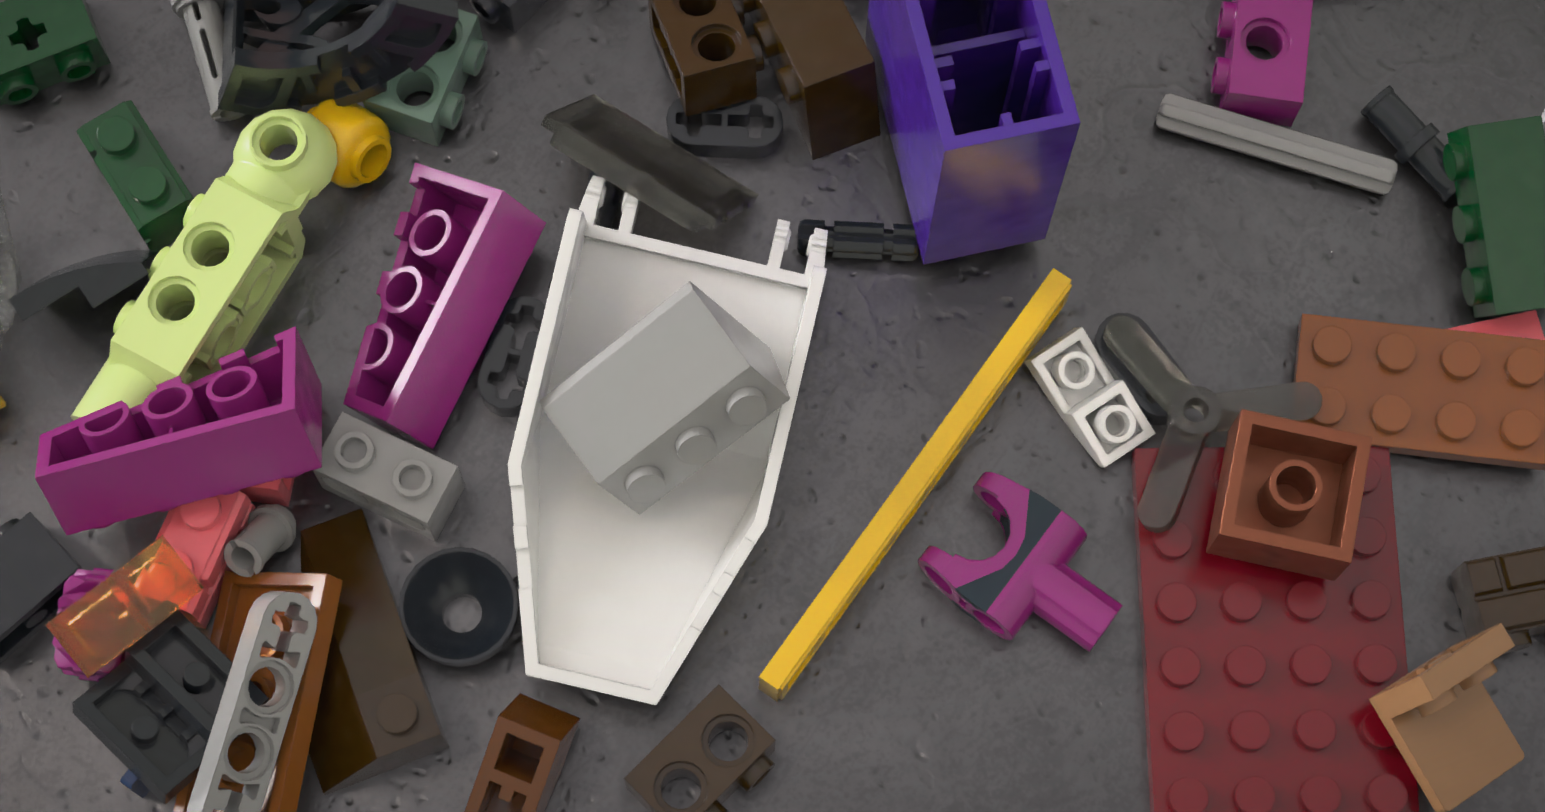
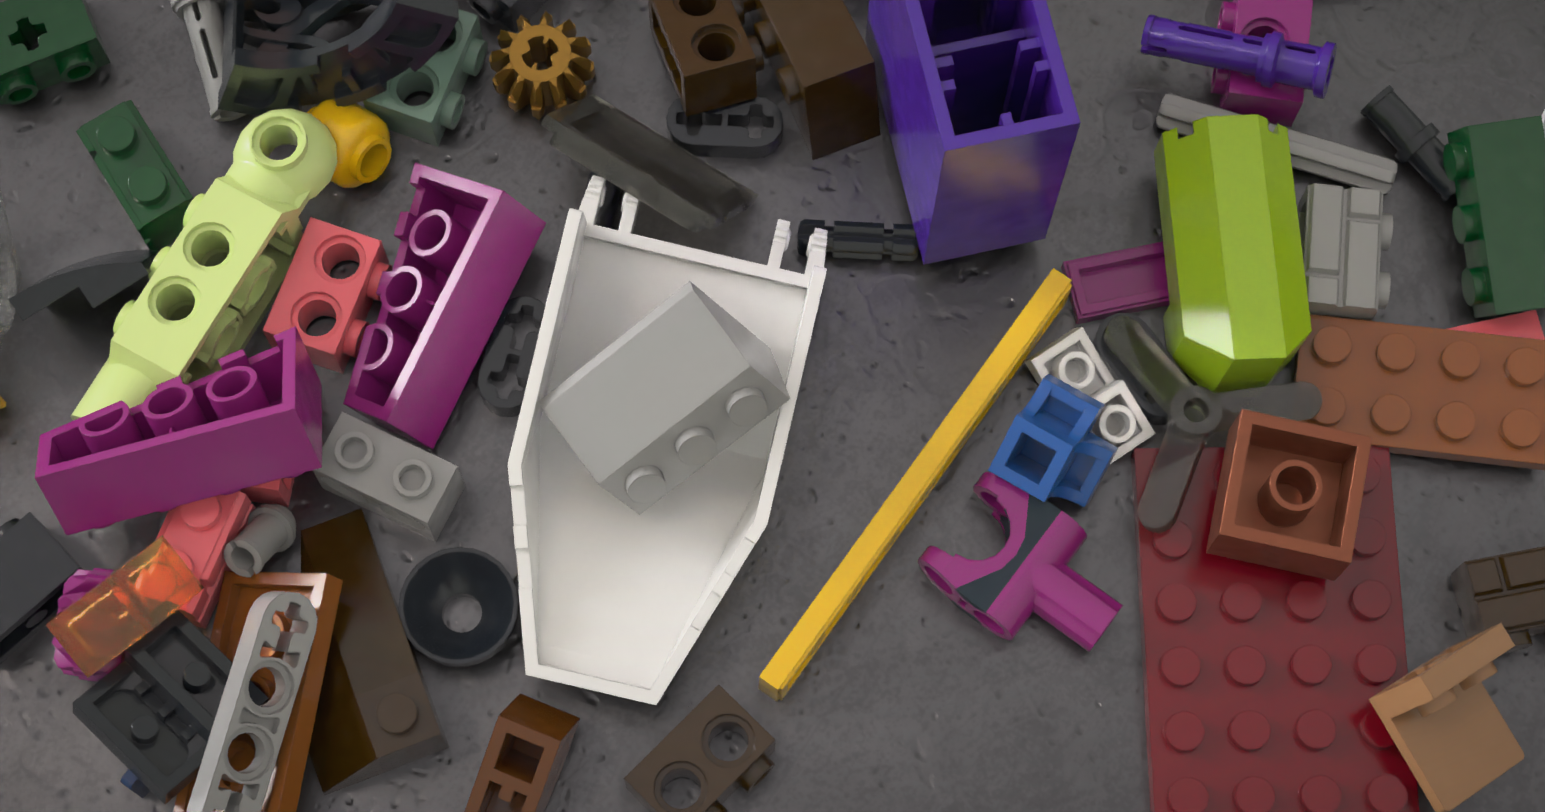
none -> coral brick [262,217,393,374]
none -> pearl gold gear [489,11,595,120]
none -> blue brick [988,374,1118,507]
none -> magenta tile [1061,241,1170,324]
none -> dark purple pin [1141,14,1337,99]
none -> lime brick [1154,114,1312,399]
none -> light grey brick [1298,183,1393,321]

